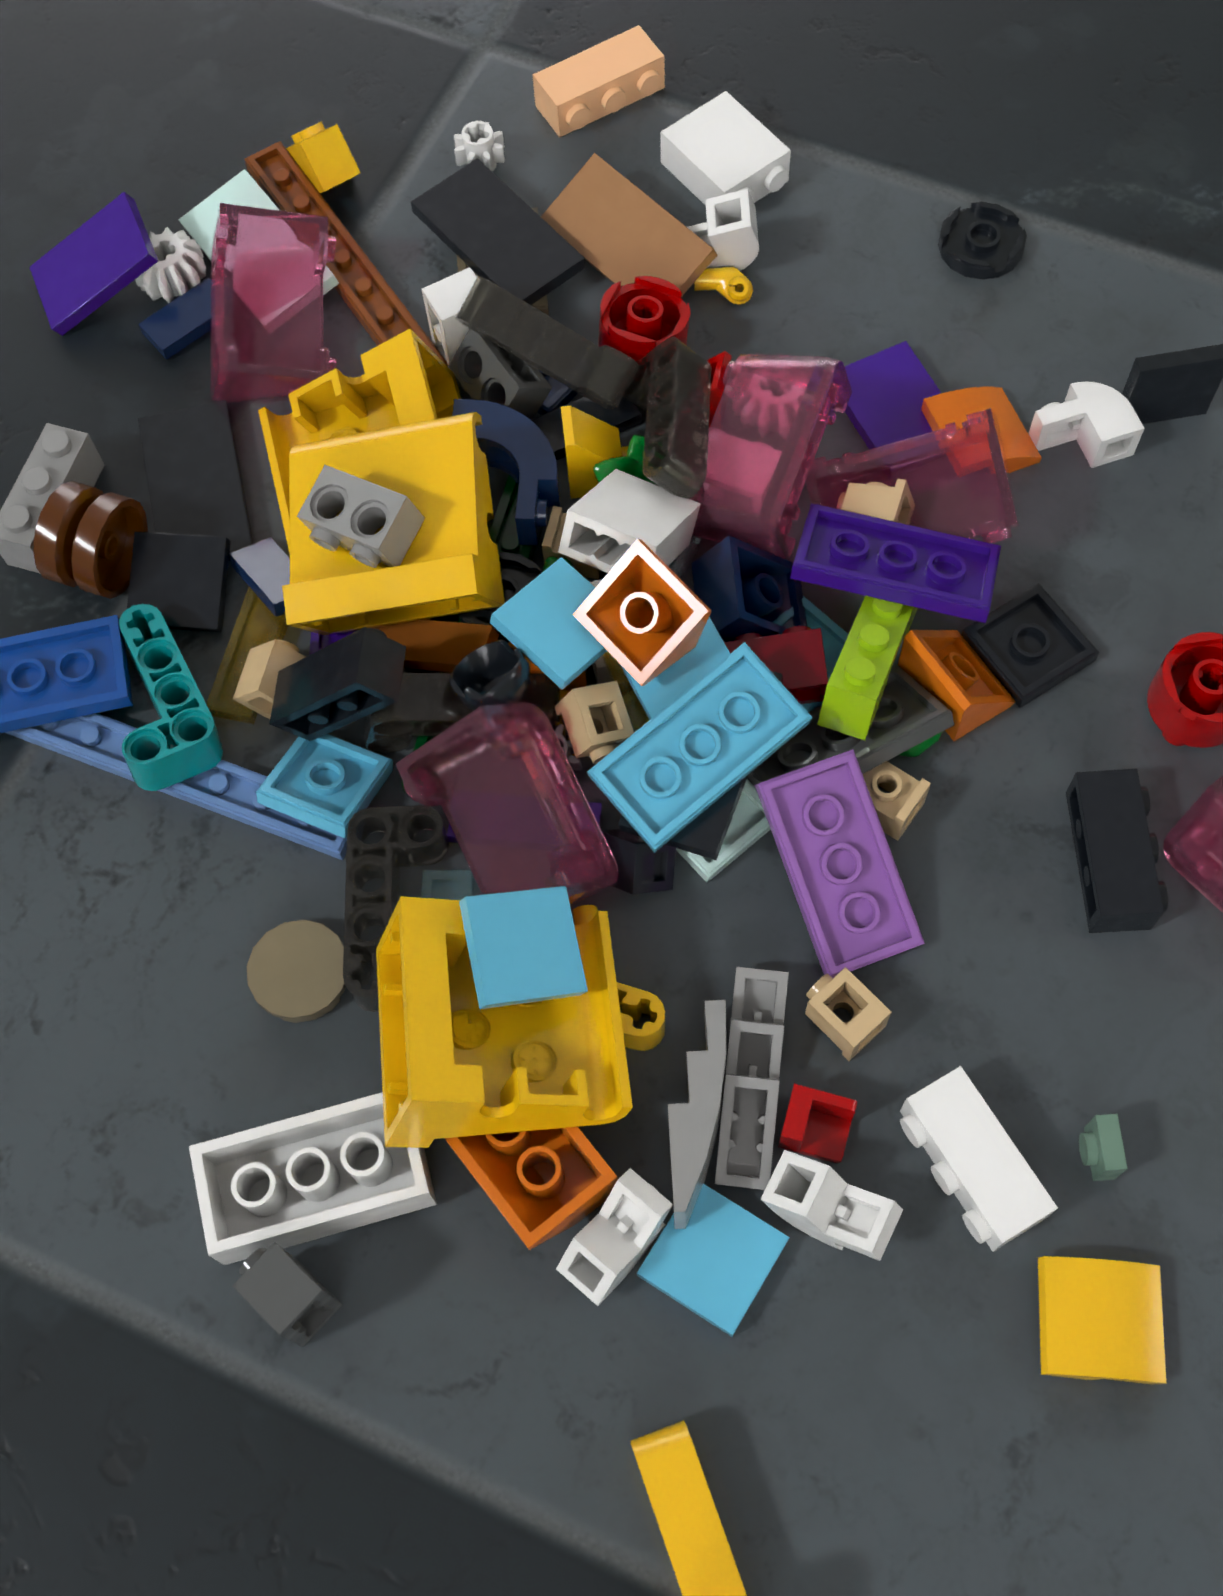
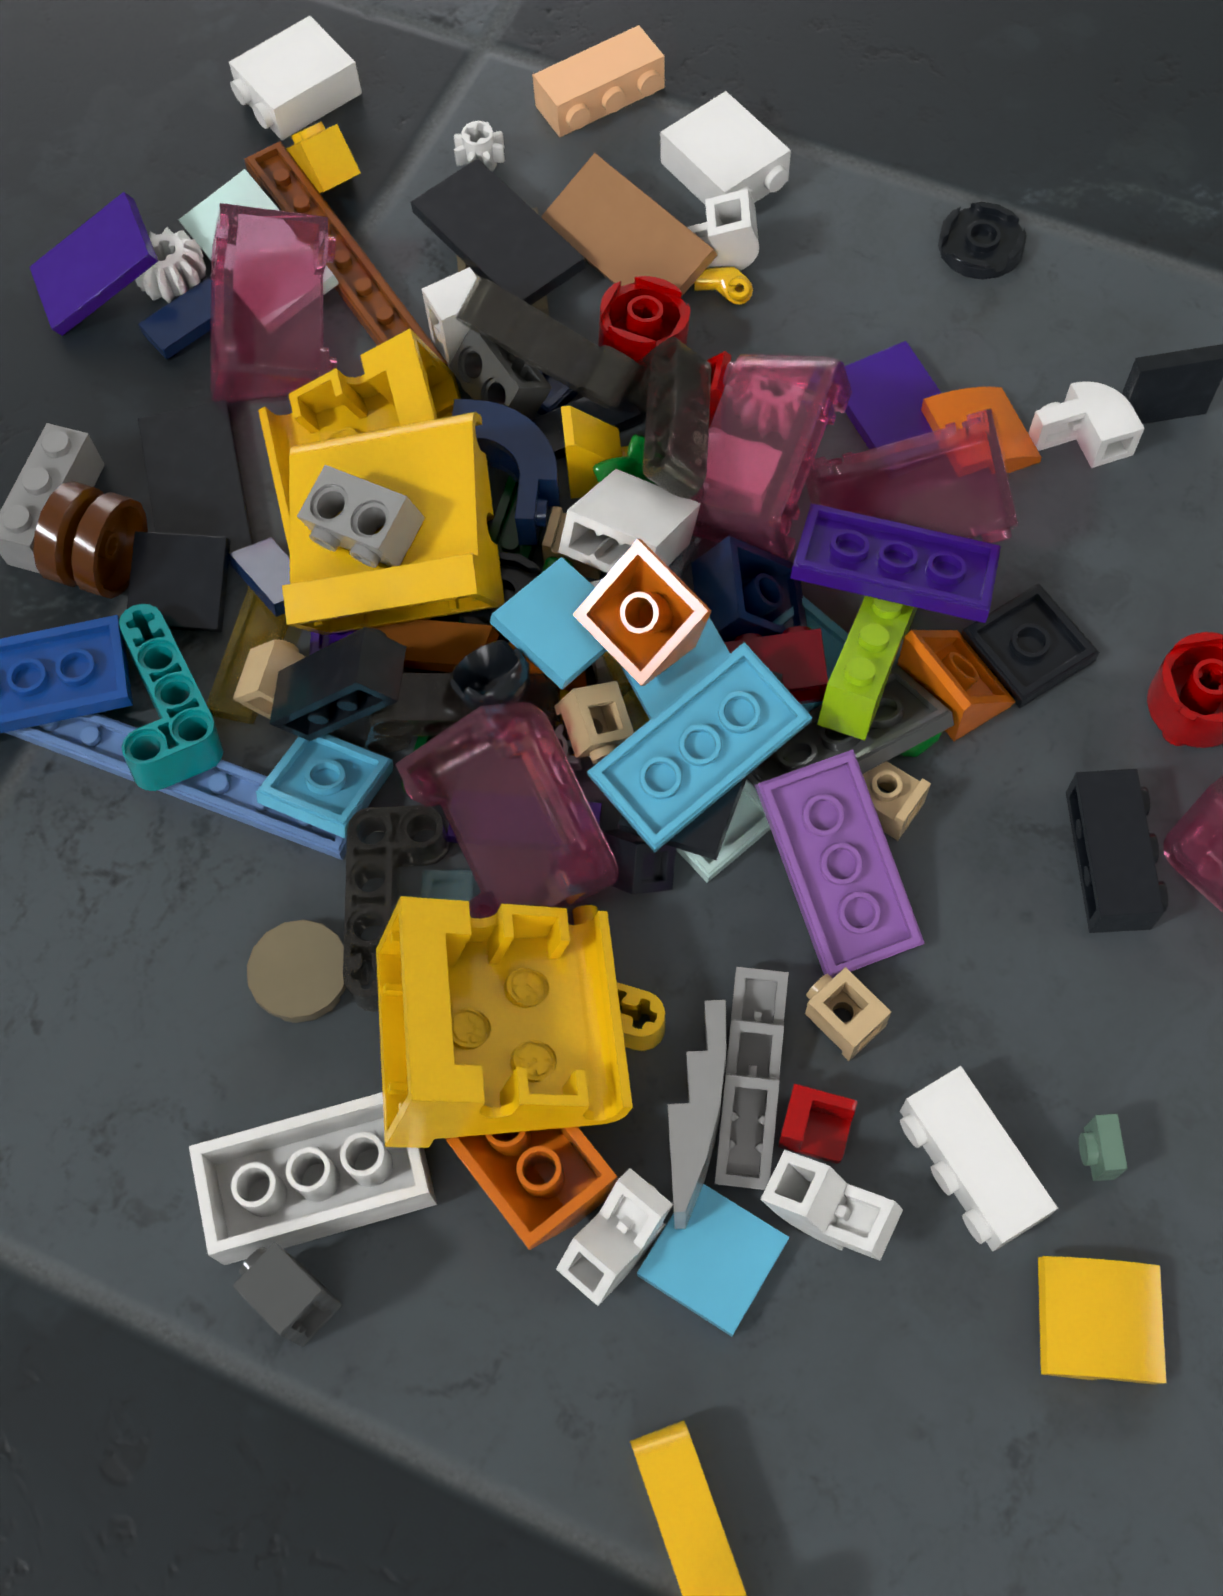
medium azure tile [459,886,588,1009] -> none
tan brick [837,479,915,525] -> none
none -> white brick [229,16,362,140]

